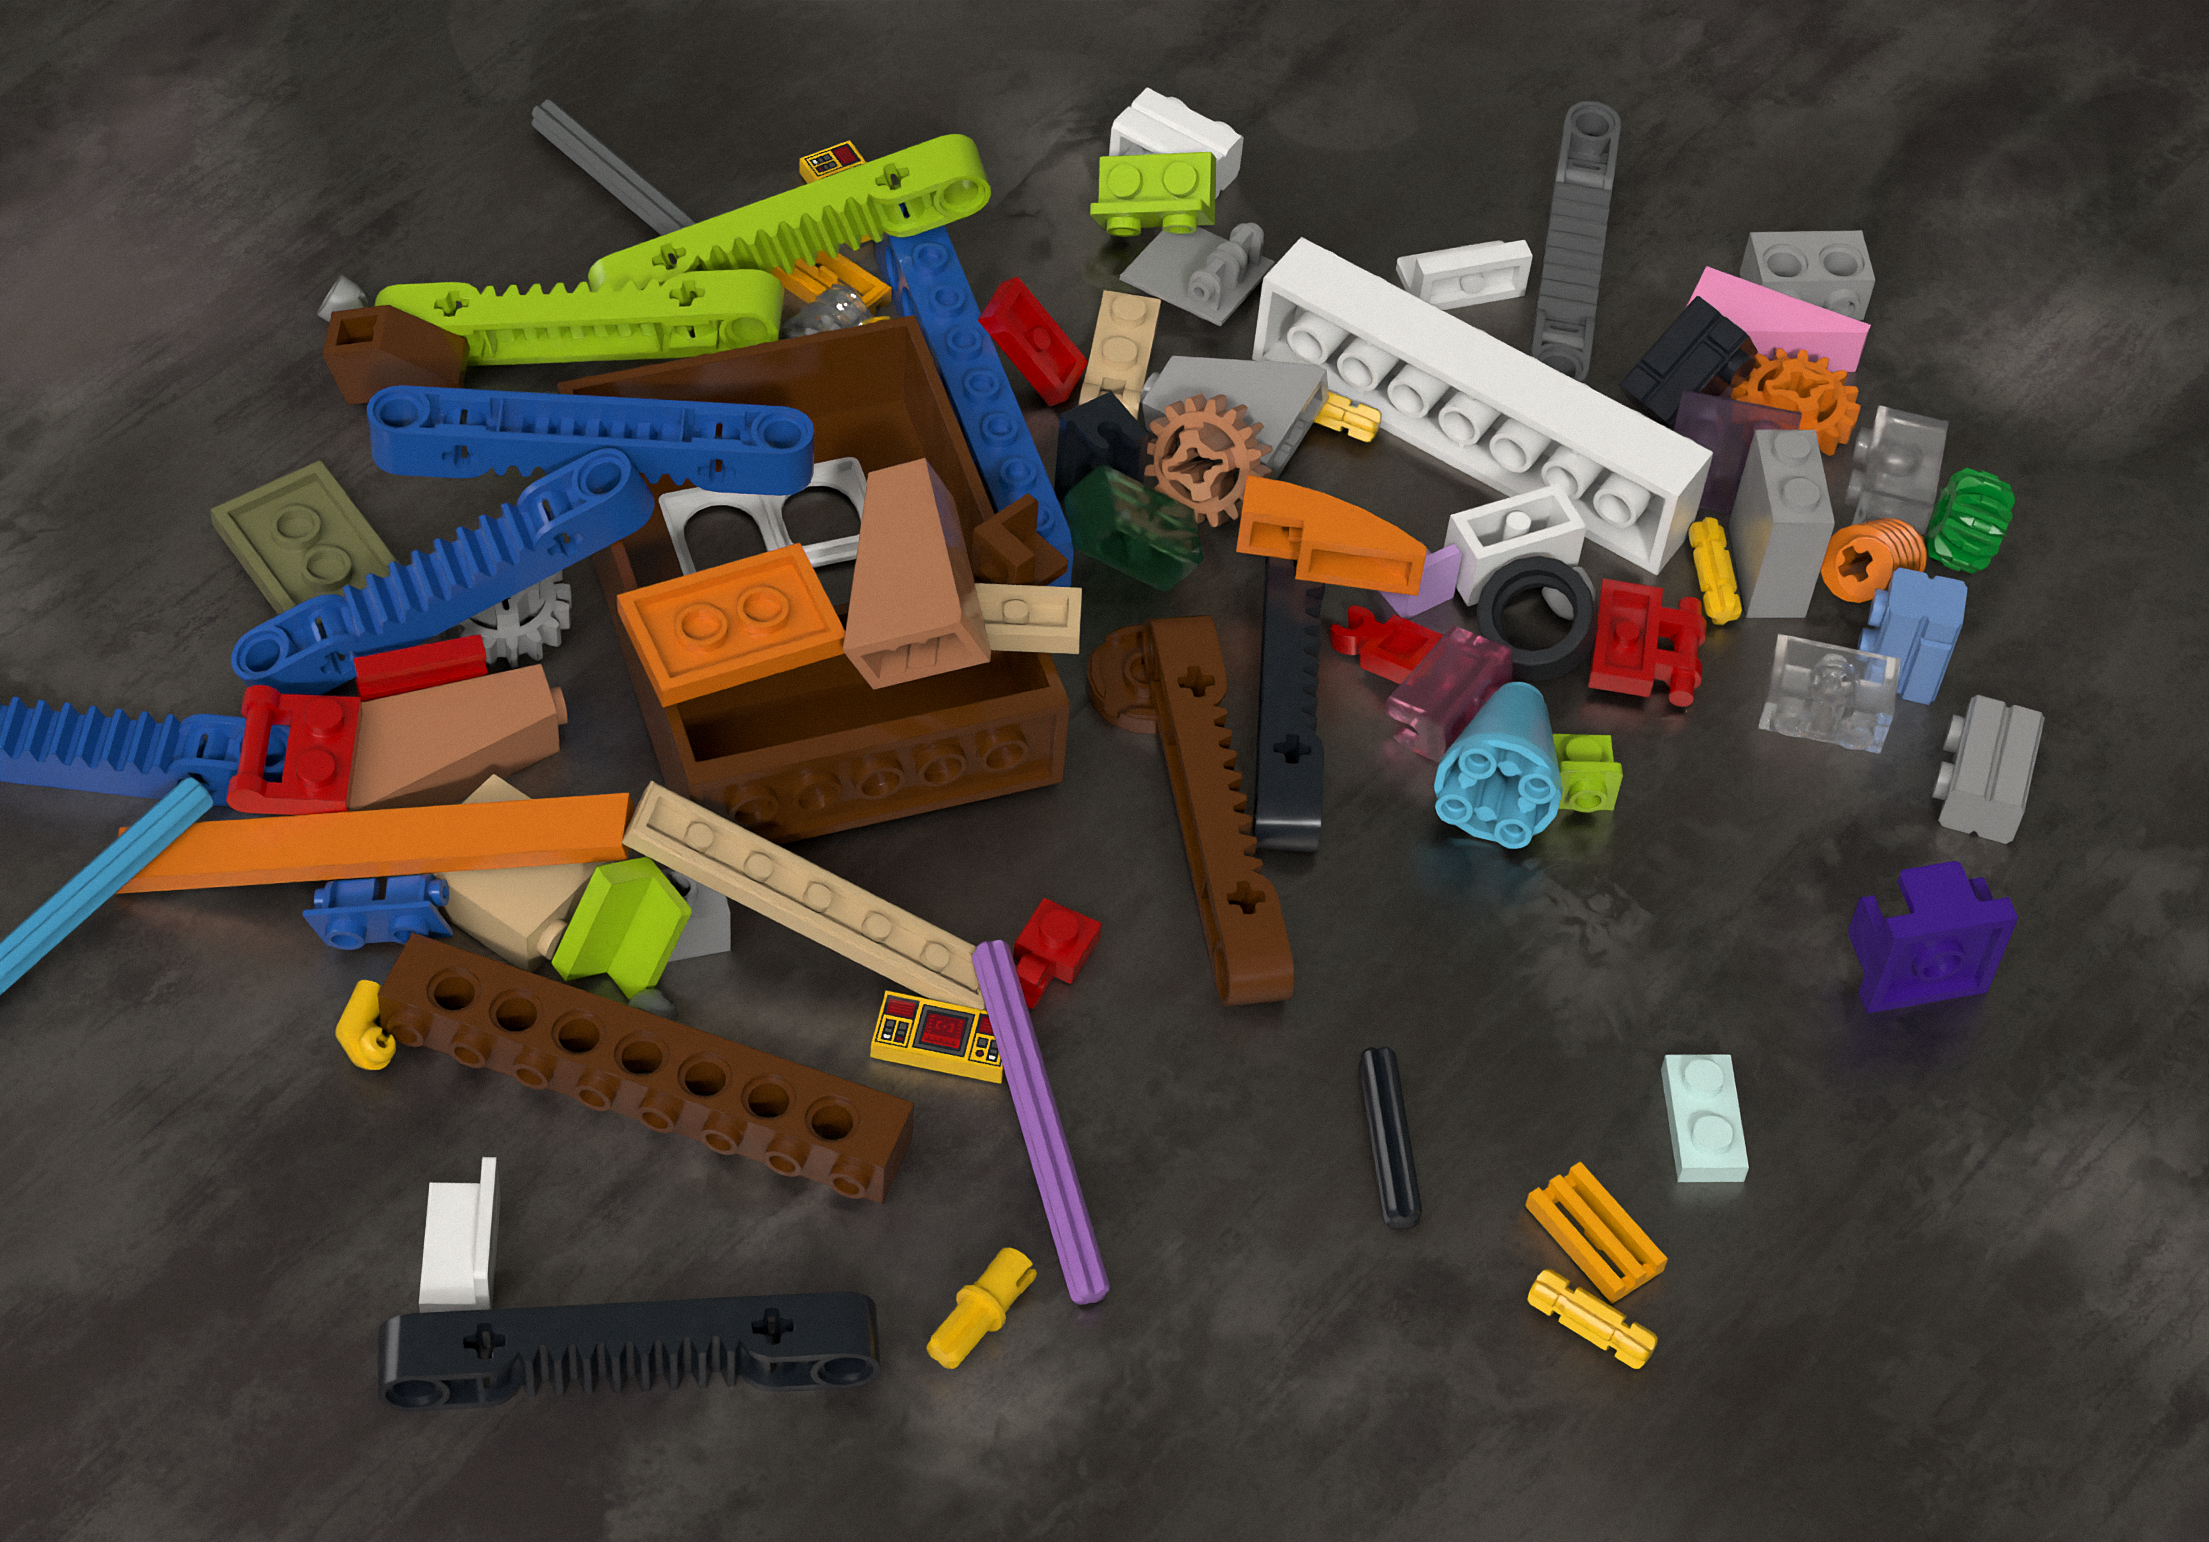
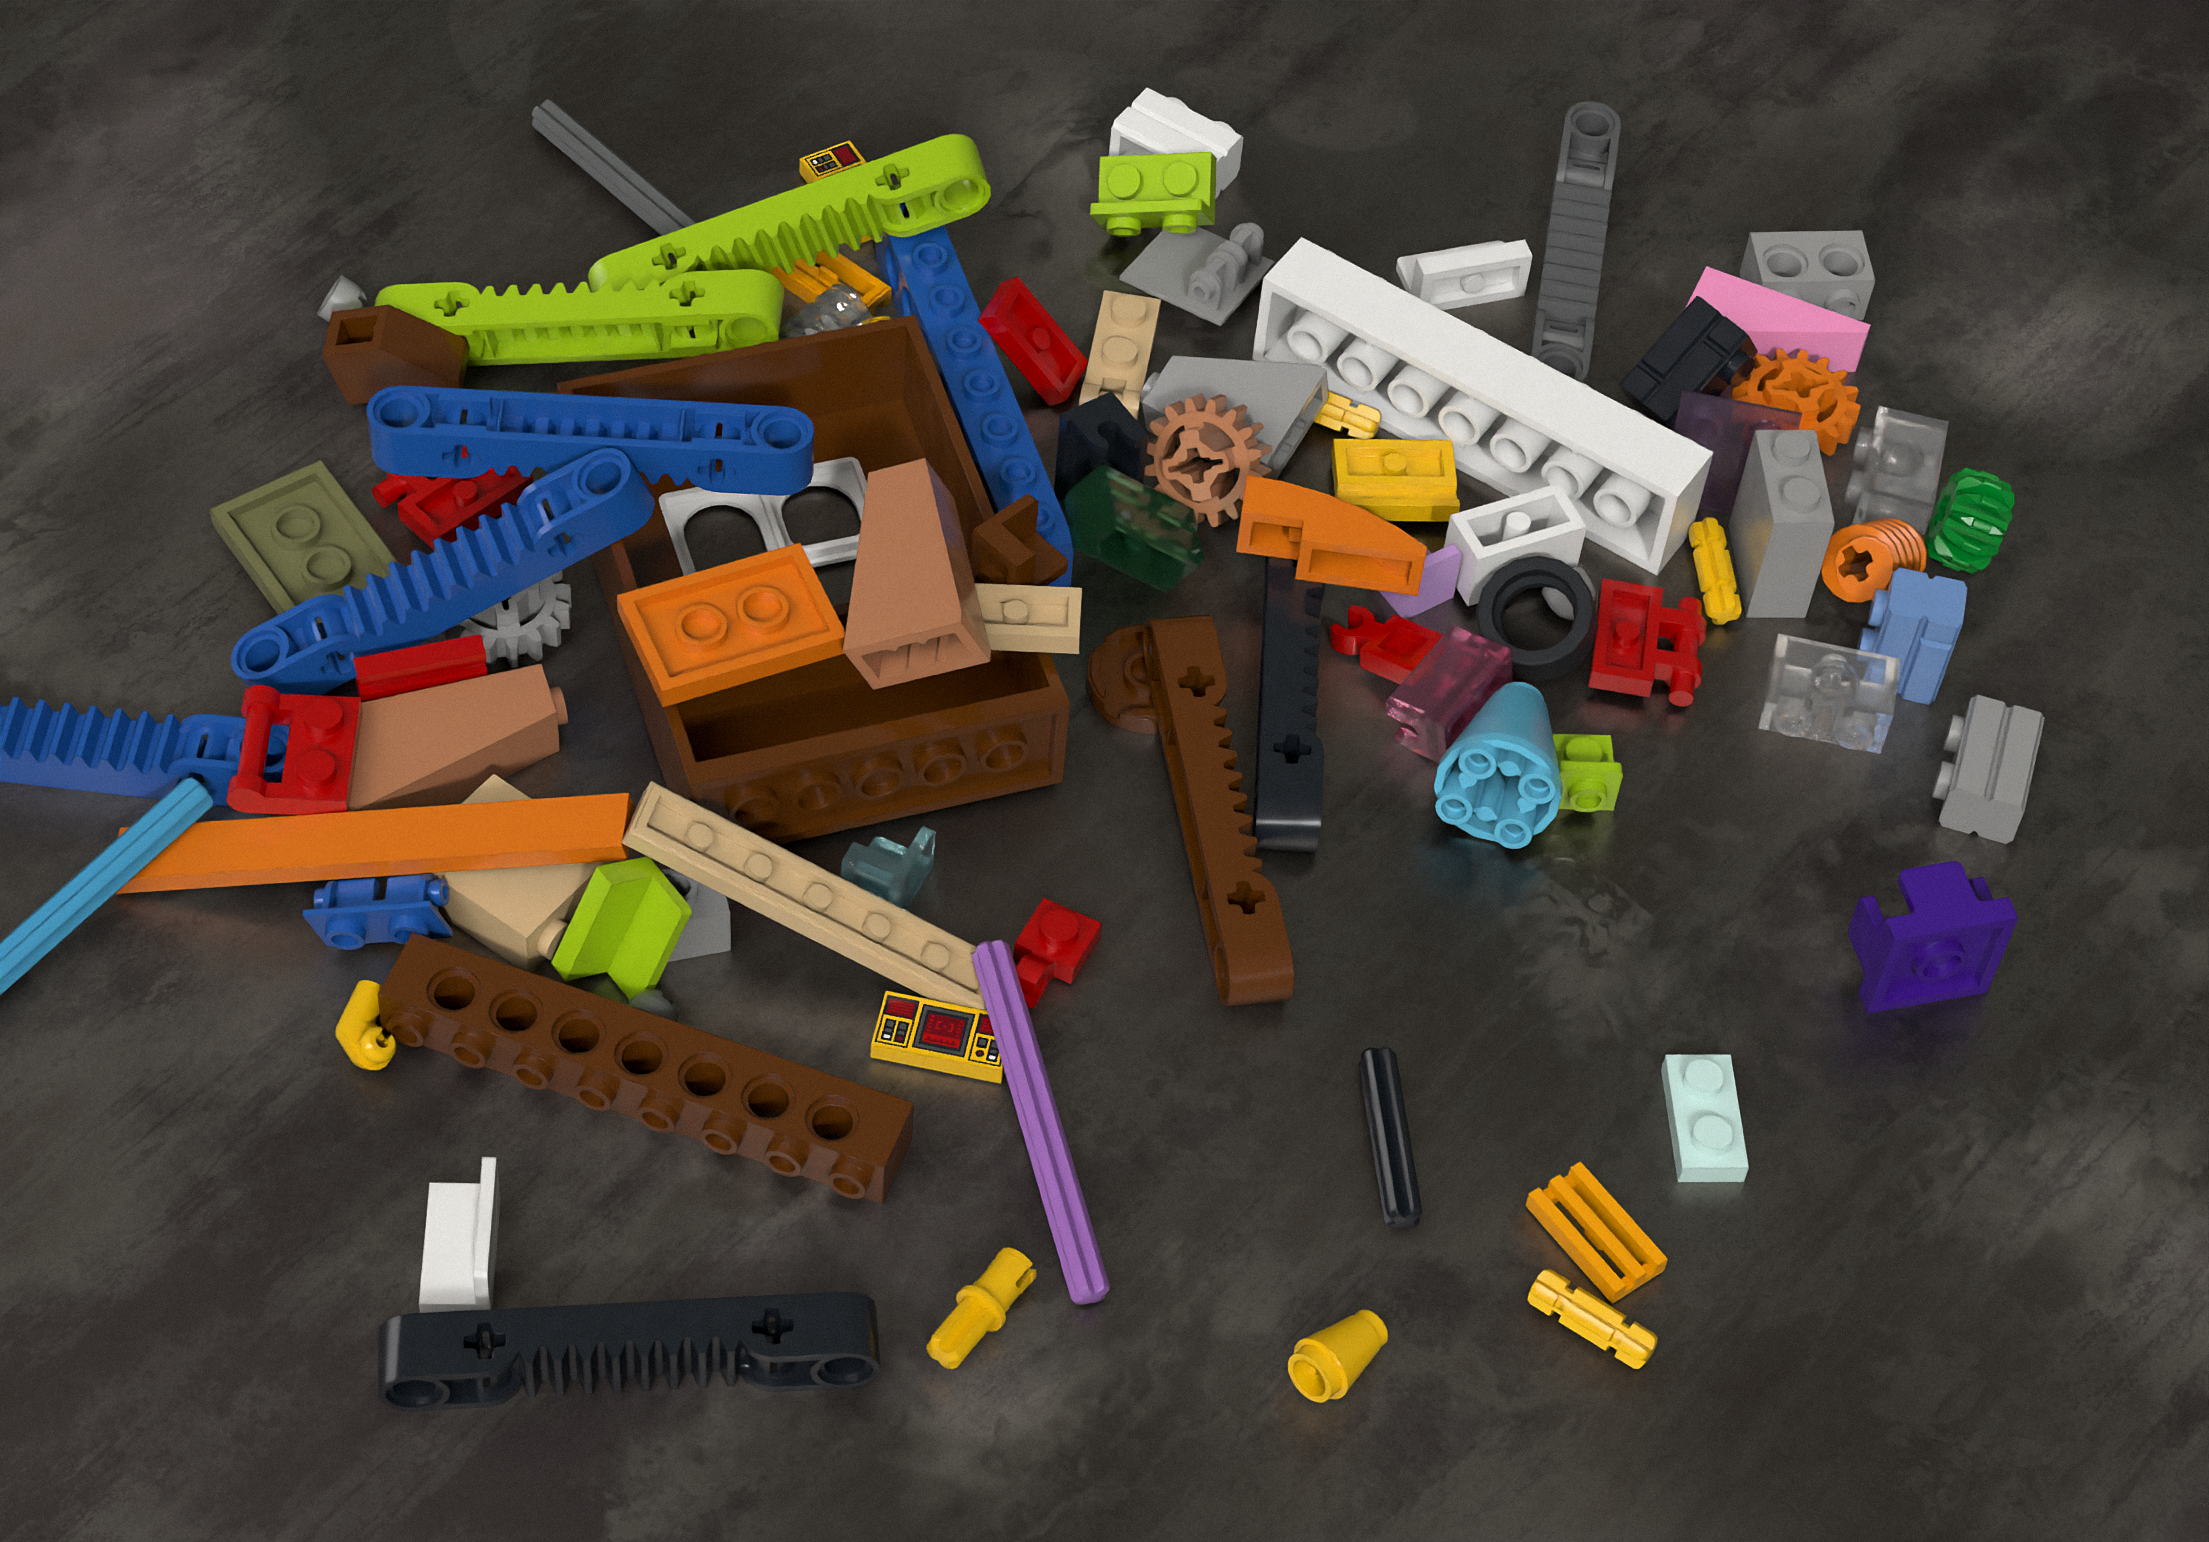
none -> red plate [371,446,533,550]
none -> clear light blue panel [841,826,935,911]
none -> yellow cone [1288,1309,1388,1403]
none -> yellow plate [1331,439,1460,522]

